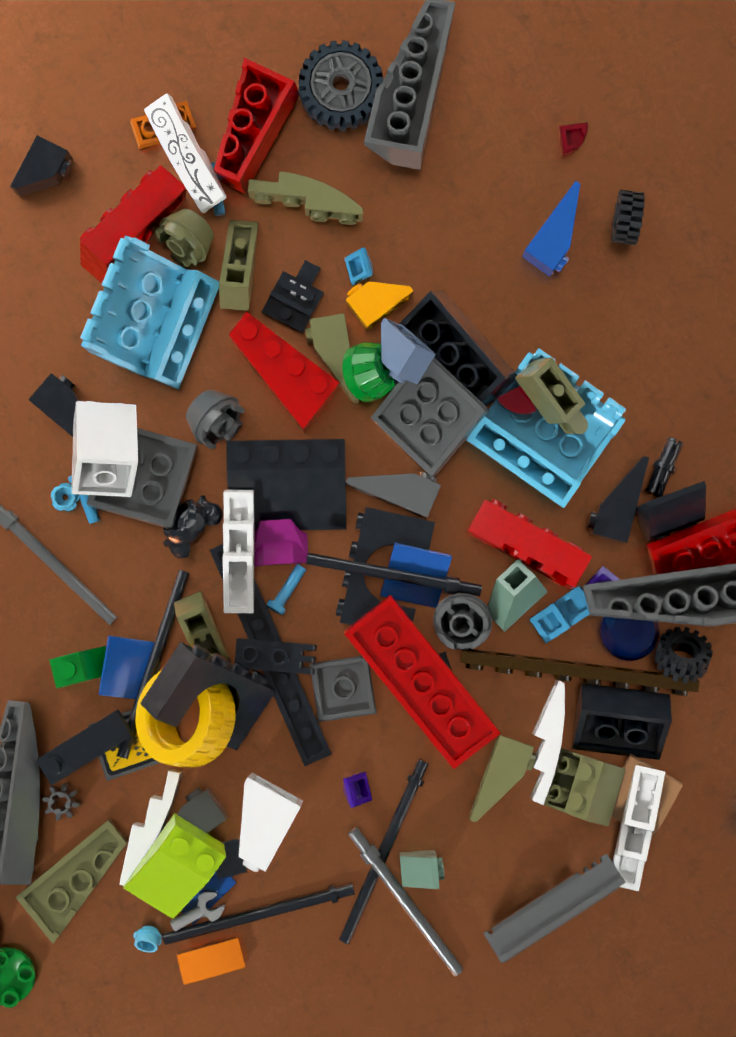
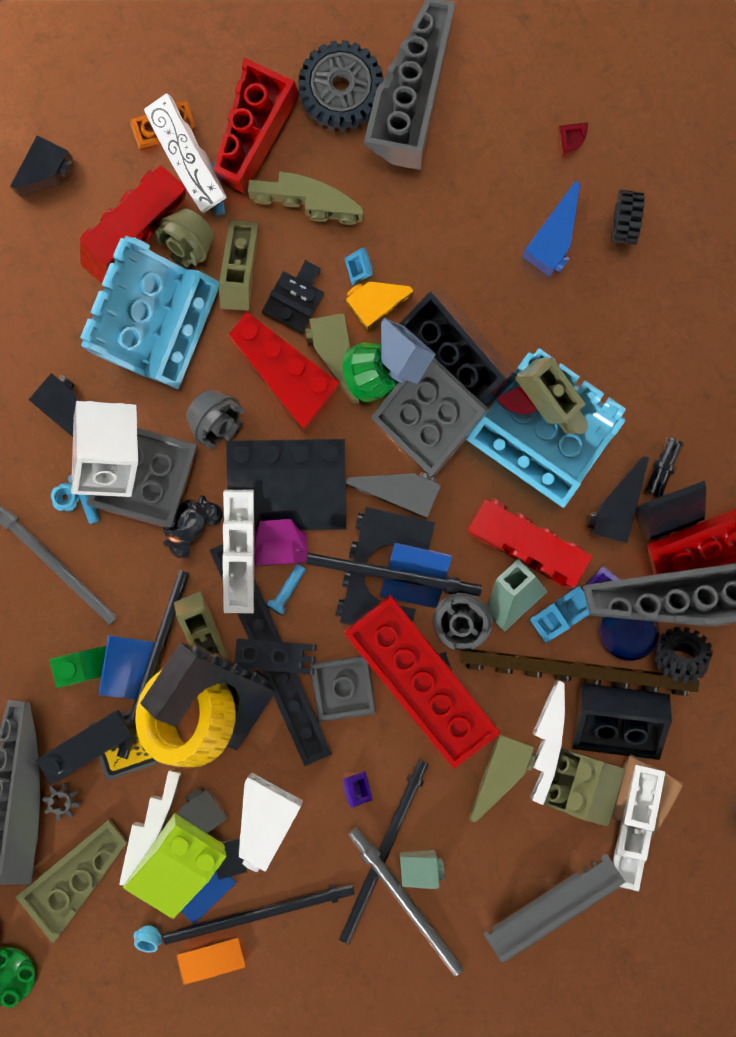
light grey bar [170,890,225,932] -> none

